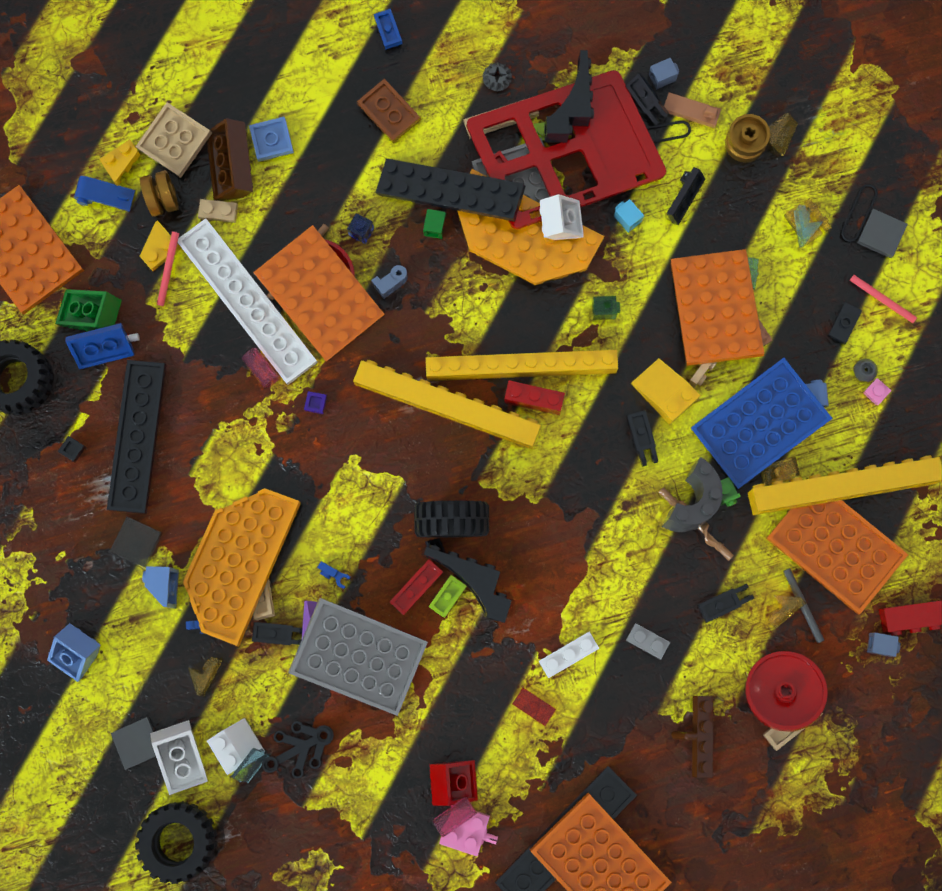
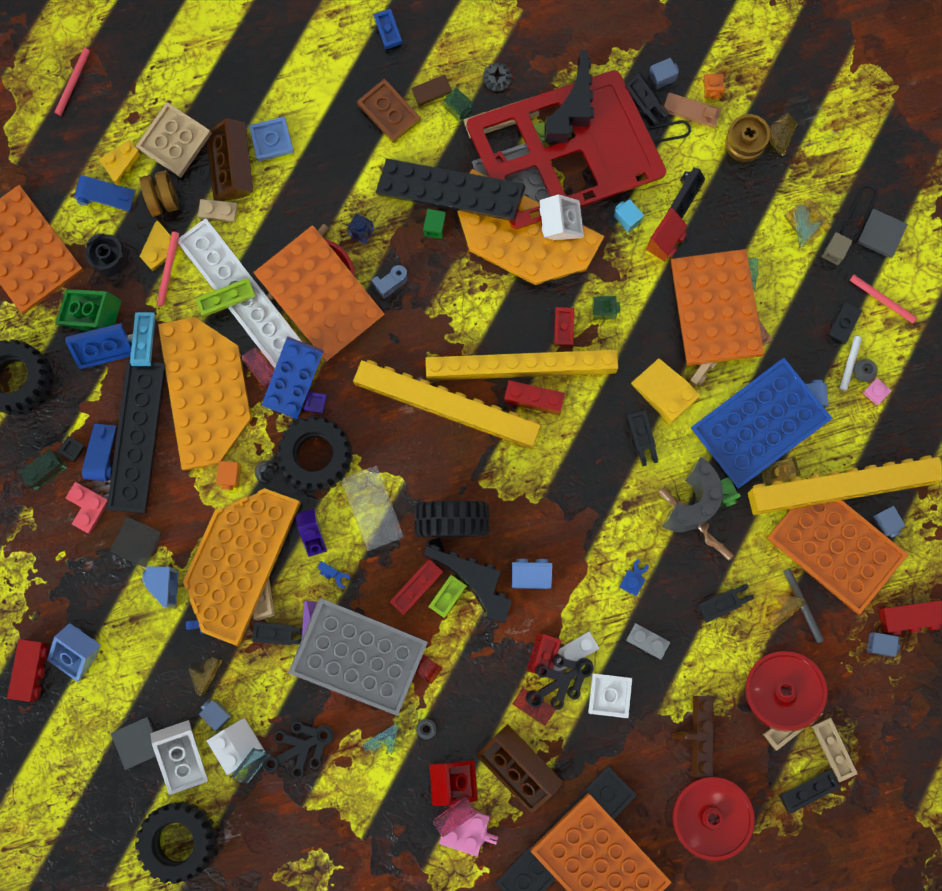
none -> red brick [7,639,49,702]
none -> clear green brick [18,449,68,490]
none -> coral bar [54,48,90,116]
none -> coral plate [65,482,108,534]
none -> blue door [82,424,117,482]
none -> black brick [84,233,128,277]
none -> medium azure plate [130,312,156,366]
none -> light orange plate [158,317,252,471]
none -> lime plate [195,278,256,317]
none -> sand blue brick [199,699,233,731]
none -> orange brick [216,461,241,490]
none -> dark grey plate [255,460,277,482]
none -> blue plate [261,336,324,419]
none -> black tyre [277,416,353,492]
none -> dark purple slope [296,509,327,557]
none -> clear plate [341,465,404,552]
none -> clear light blue slope [362,723,400,755]
none -> reddish brown tile [411,75,452,106]
none -> clear red slope [415,654,442,684]
none -> dark grey plate [417,719,436,739]
none -> clear green brick [443,88,472,122]
none -> reddish brown slope [476,724,564,814]
none -> medium blue slope [512,559,552,589]
none -> red panel [526,633,562,678]
none -> black plant [526,654,594,710]
none -> red plate [554,307,574,347]
none -> white plate [588,673,632,718]
none -> blue plate [619,559,649,596]
none -> red slope [646,208,687,262]
none -> red dish [672,777,755,861]
none -> orange bracket [704,74,725,100]
none -> black hinge [779,769,840,814]
none -> tan plate [811,718,858,782]
none -> dark tan panel [821,232,852,265]
none -> white bar [839,336,862,392]
none -> sand blue brick [872,506,906,538]

